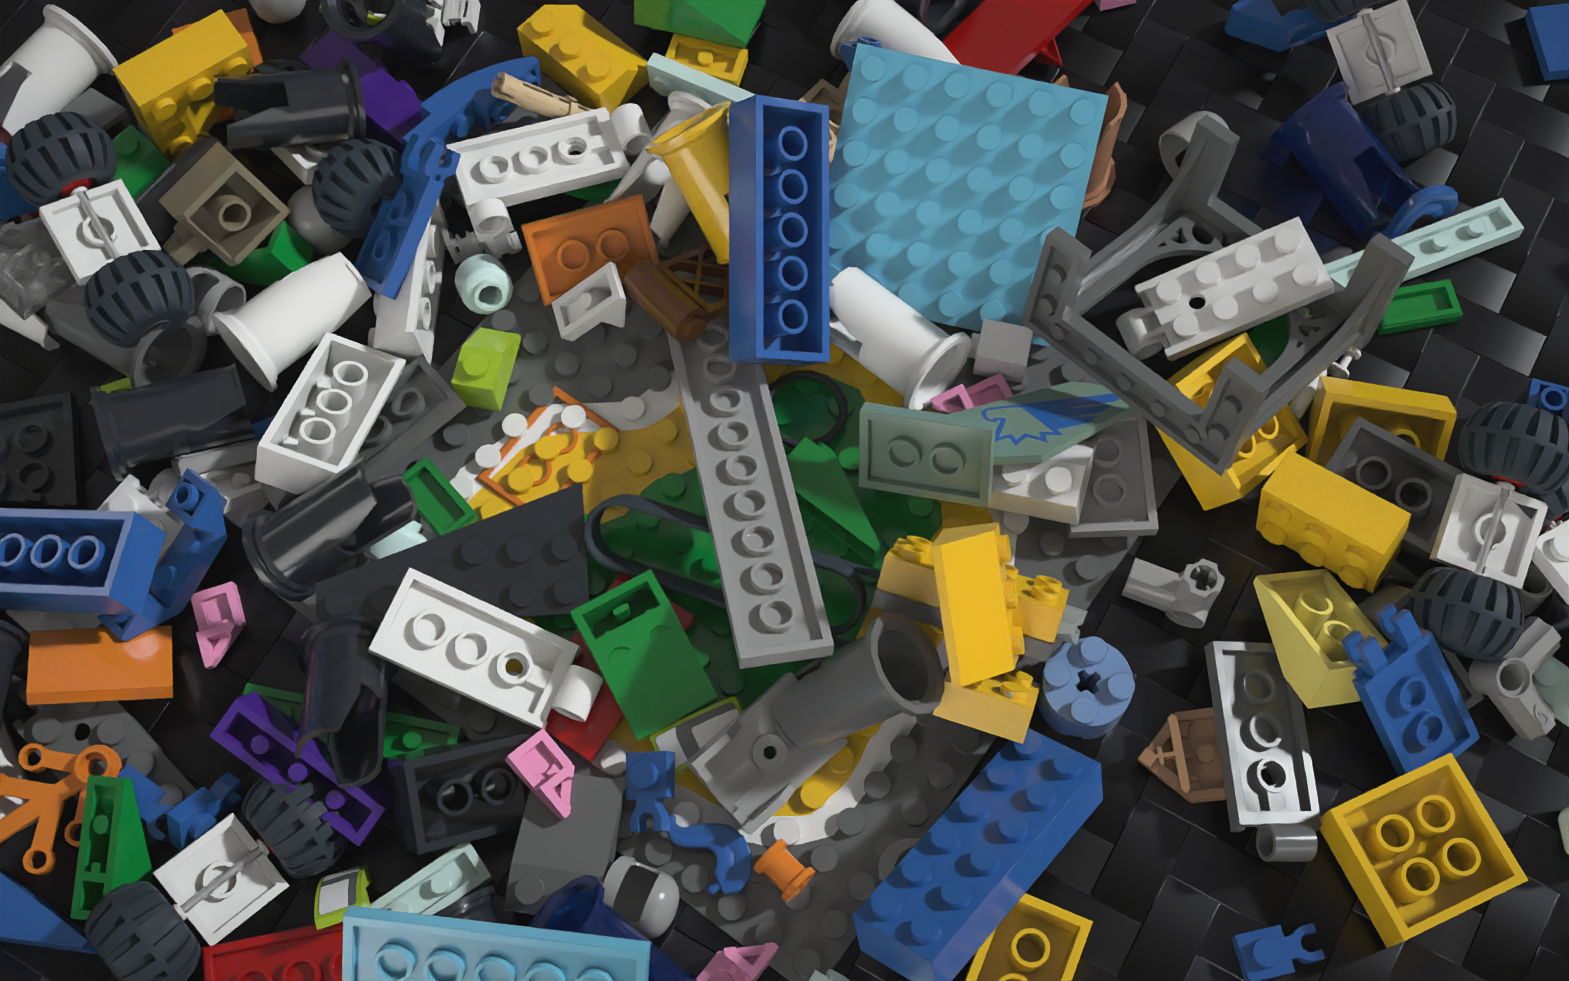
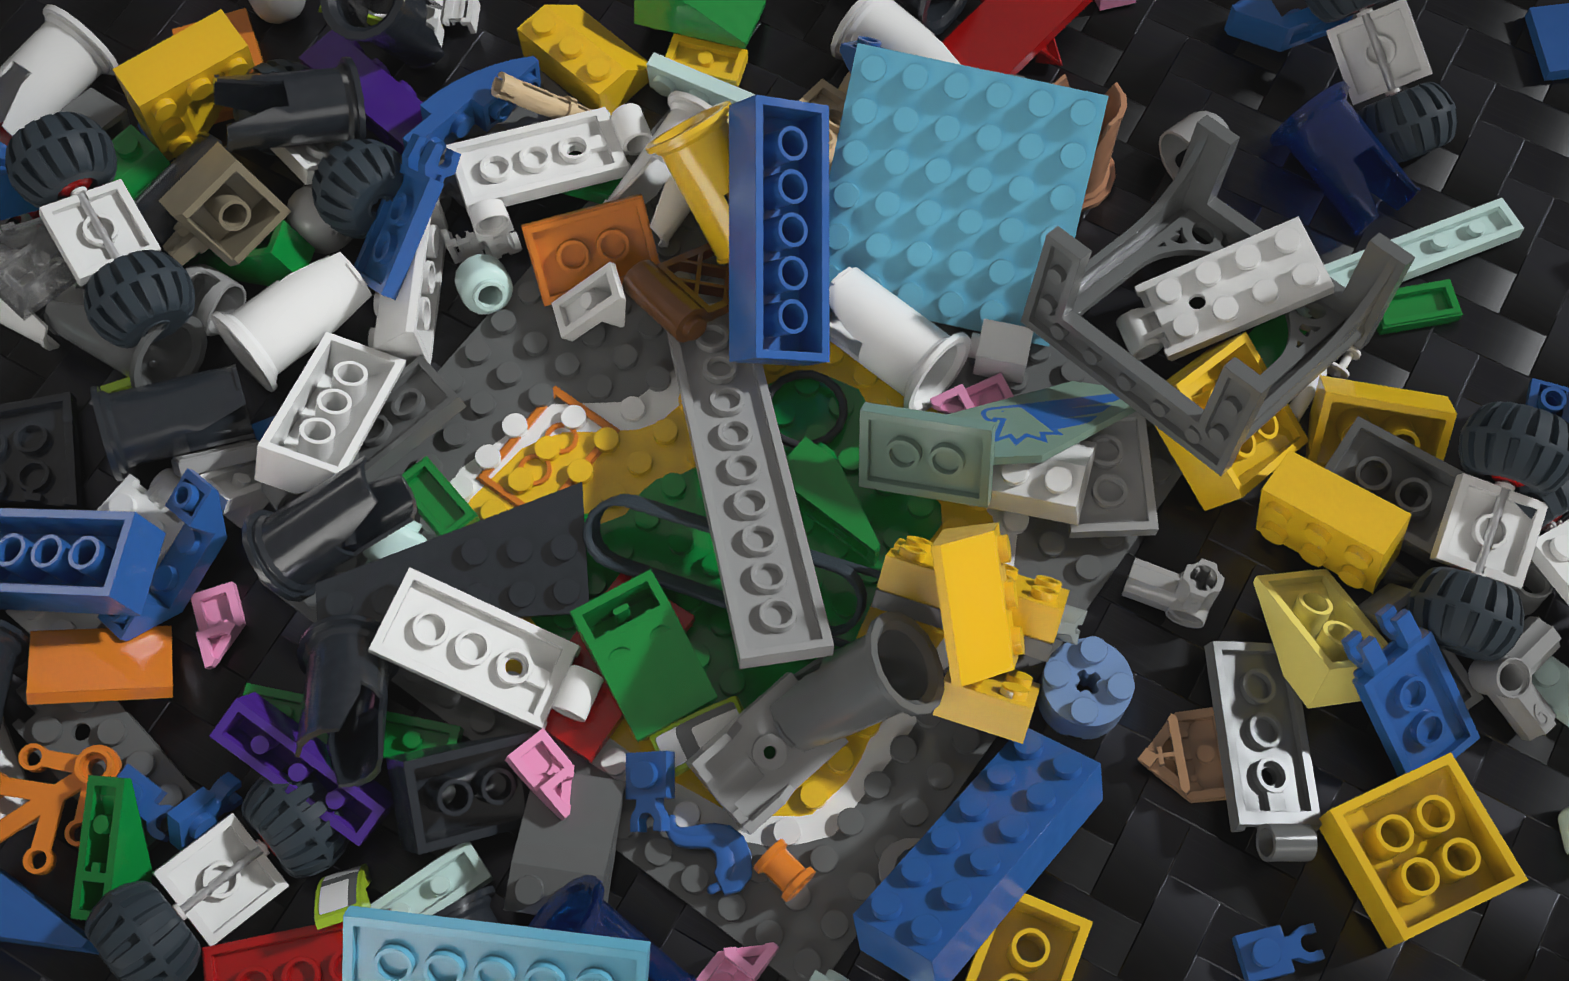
lime slope [451,327,521,412] -> none
light grey helmet [599,855,680,939] -> none
blue piece [1372,184,1458,240] -> none

